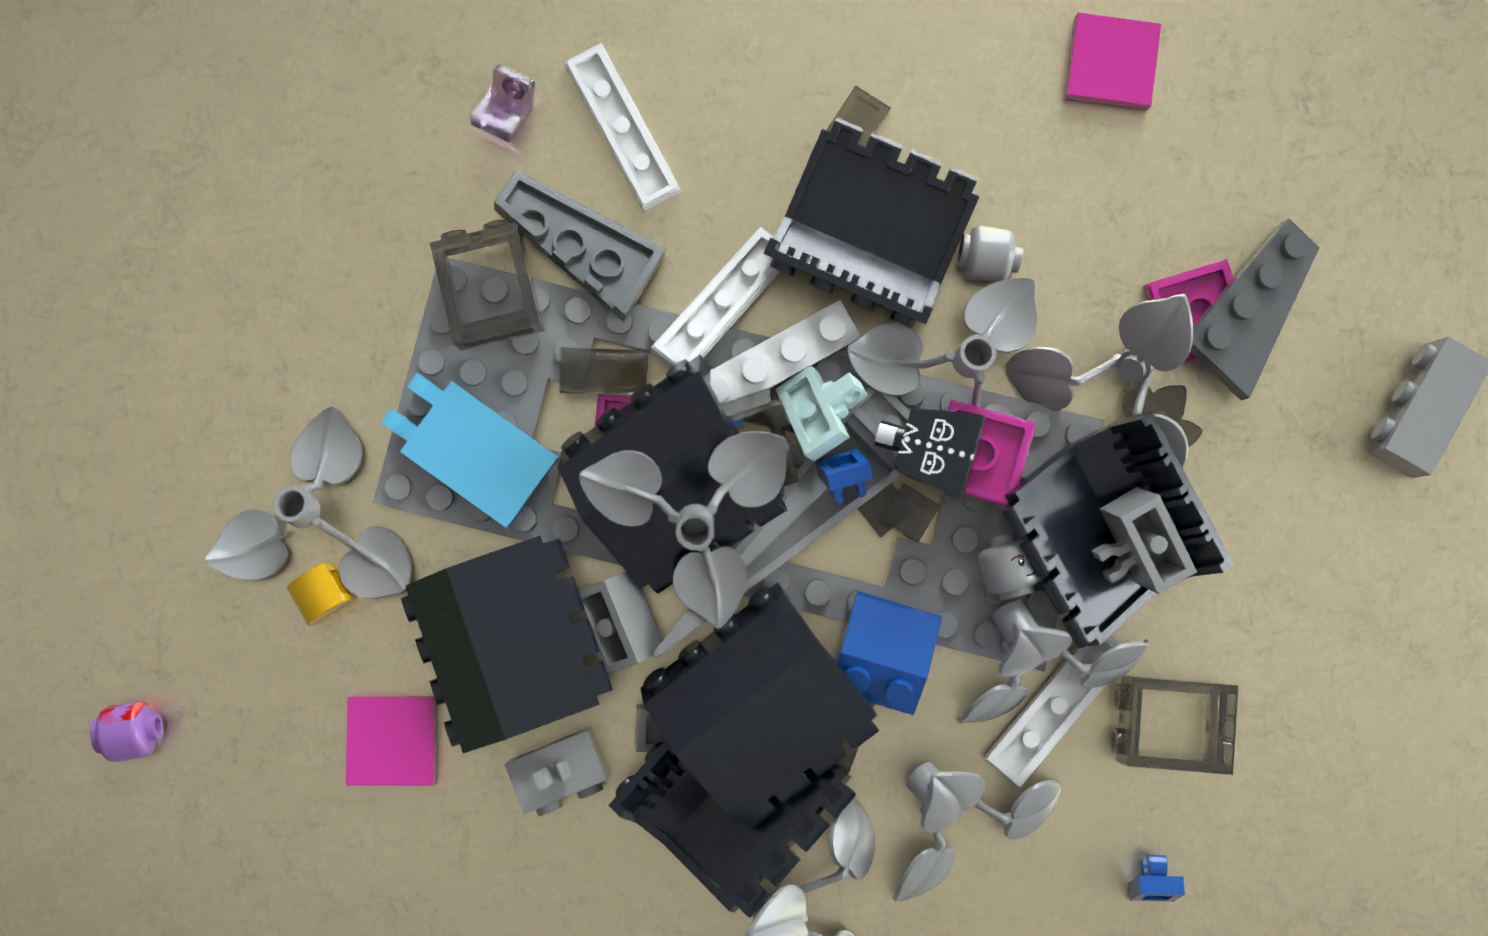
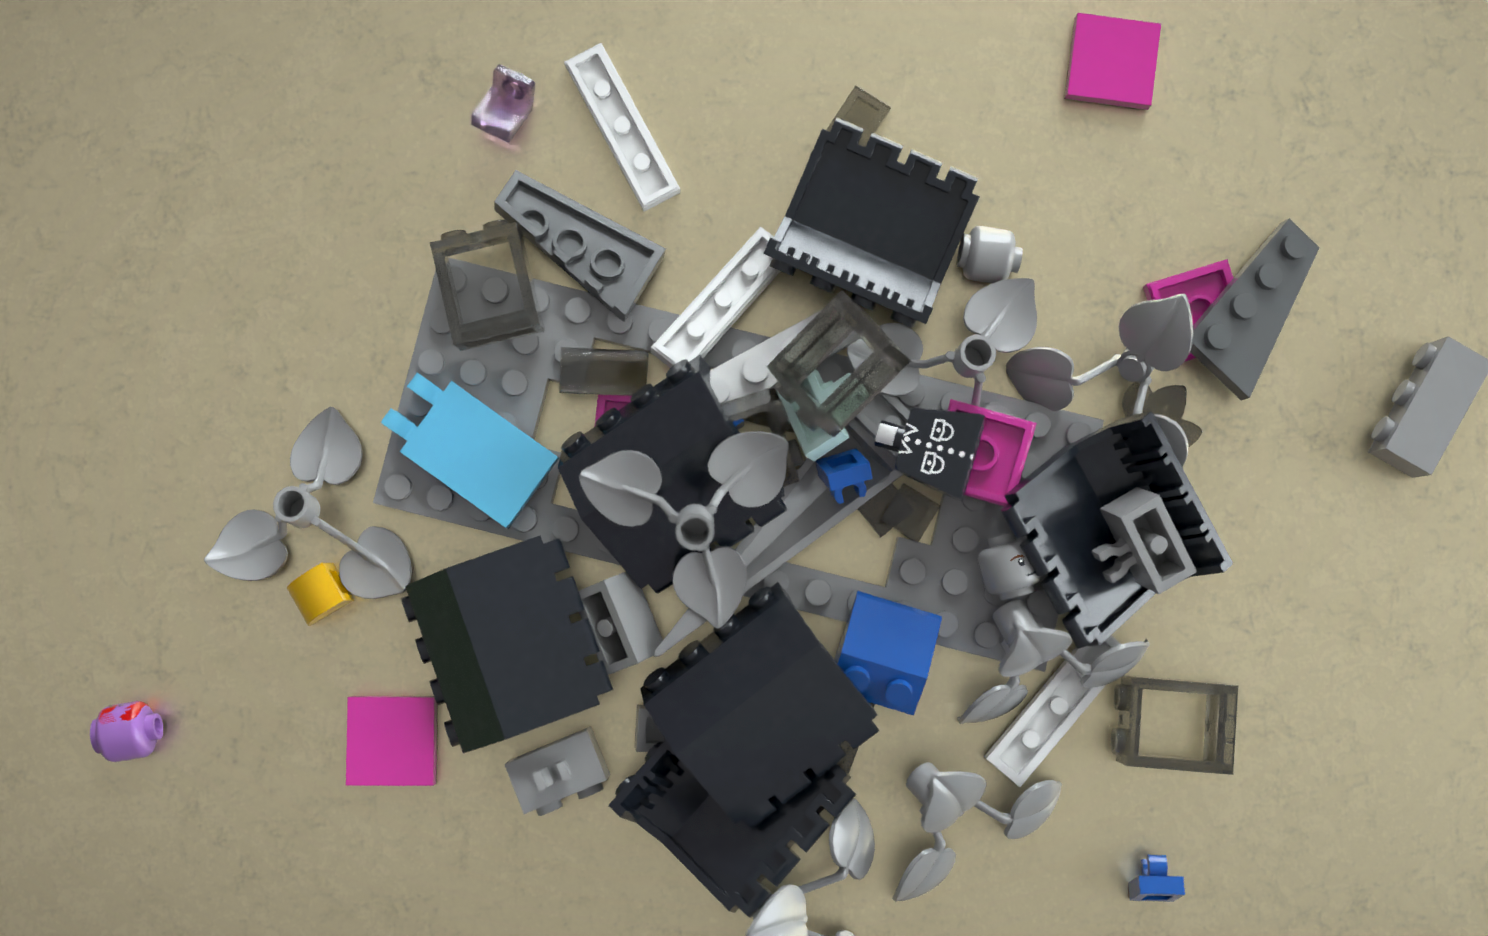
none -> clear smoke window [766,290,911,437]

